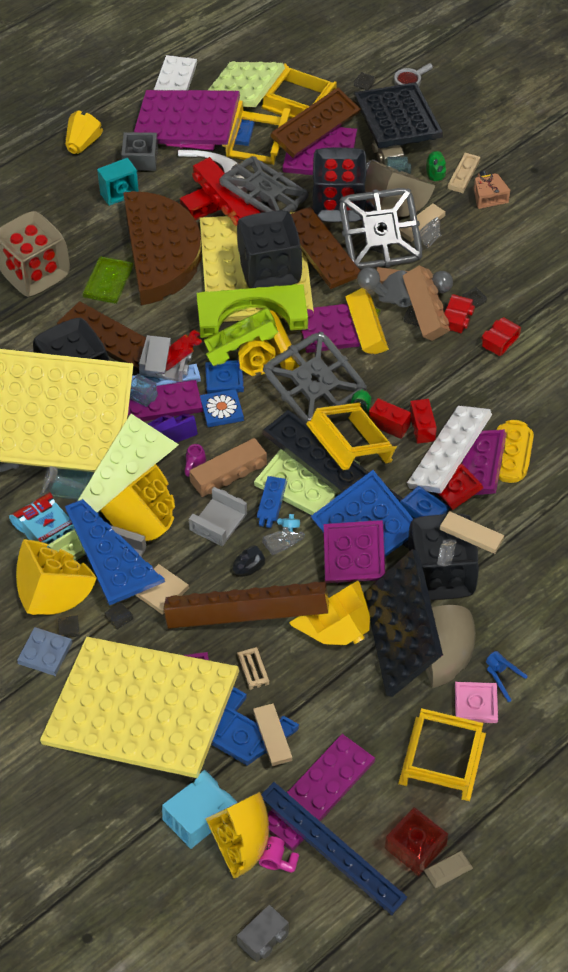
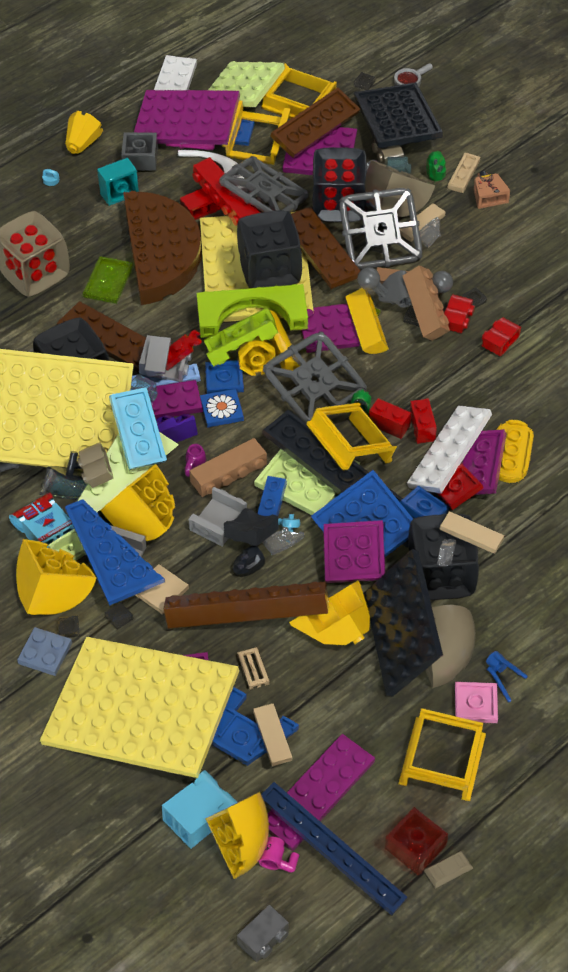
none -> medium azure tile [42,169,60,186]
none -> black shield [47,451,84,481]
none -> dark tan brick [77,442,114,488]
none -> medium azure plate [109,387,167,470]
none -> black brick [224,508,279,546]

